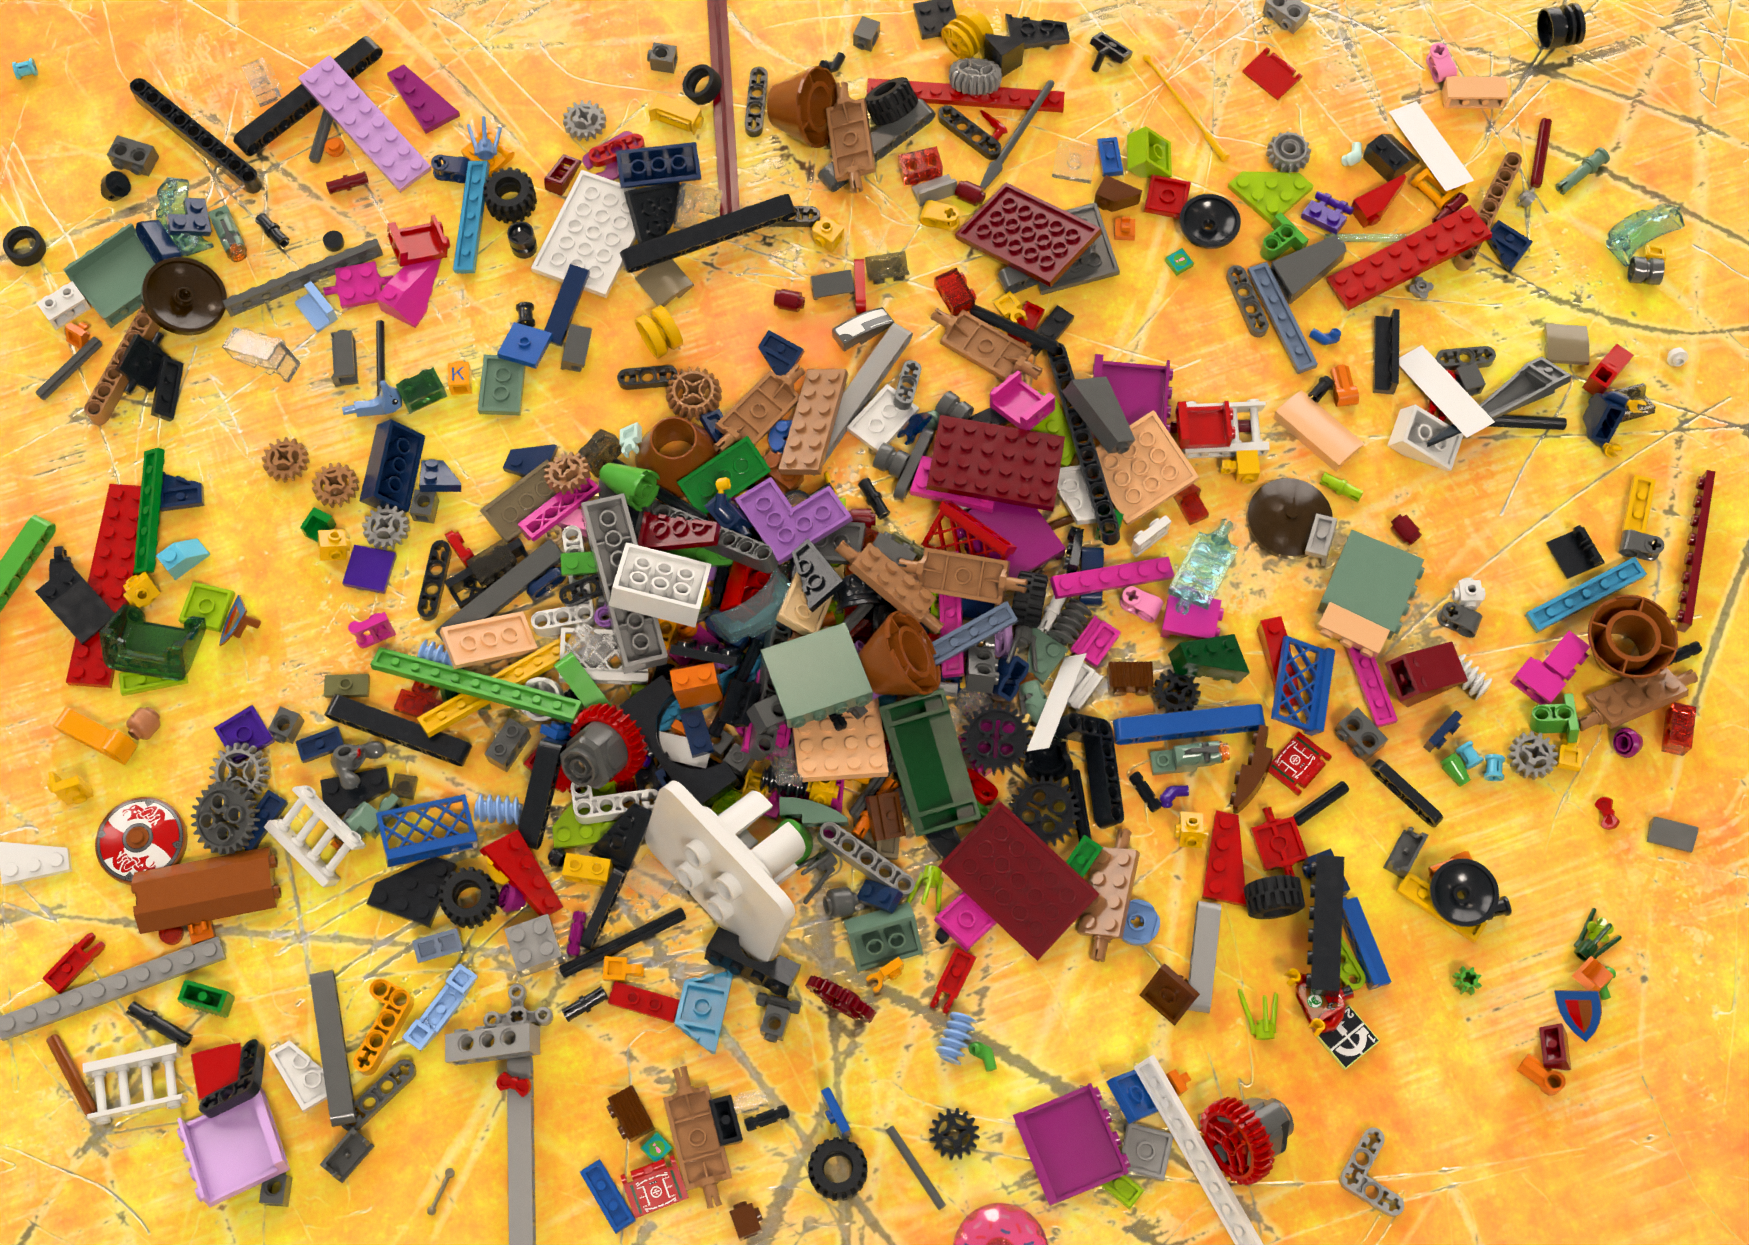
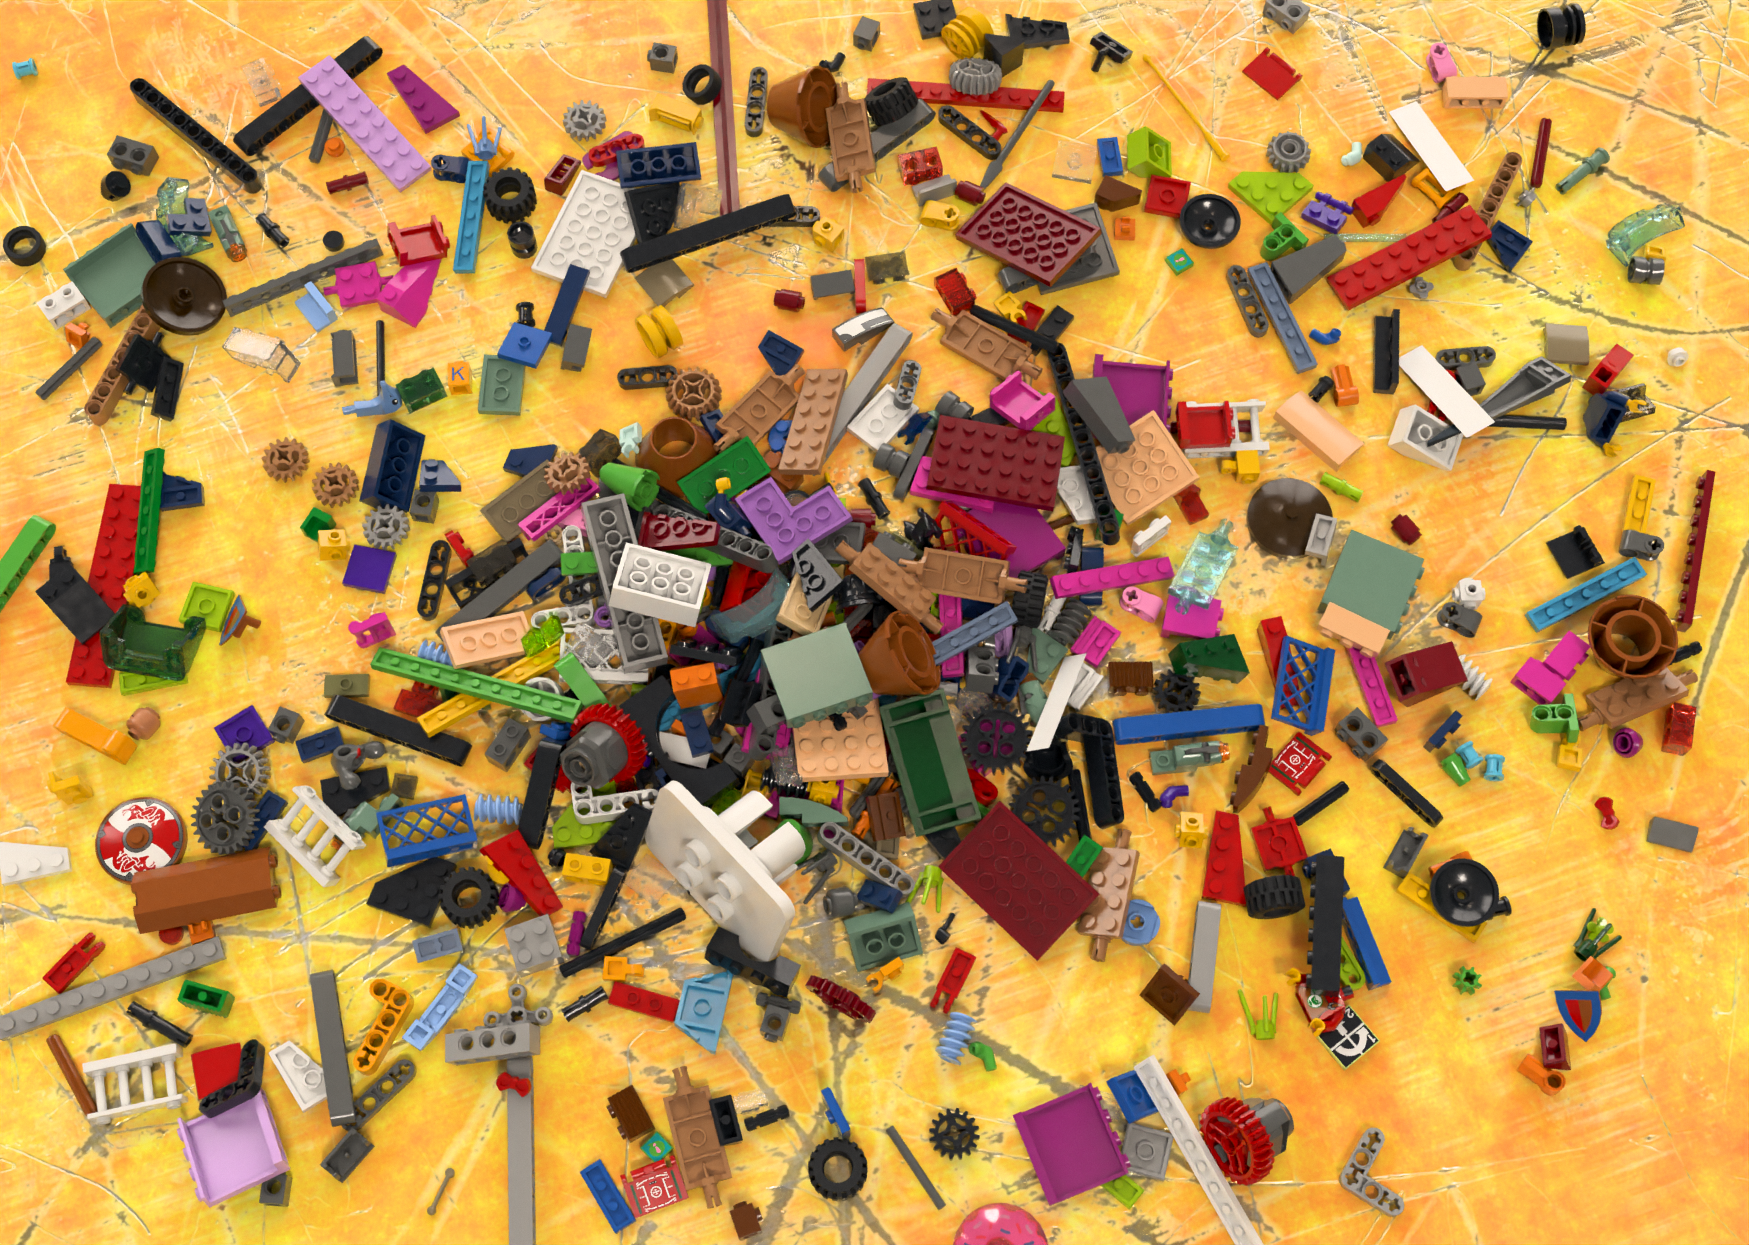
medium azure slope [156,538,210,580] -> none
dark pink plate [934,891,997,952] -> none
light grey gear [1507,731,1558,780] -> none
none -> clear neon green slope [521,615,565,658]
none -> black animal [903,508,943,551]

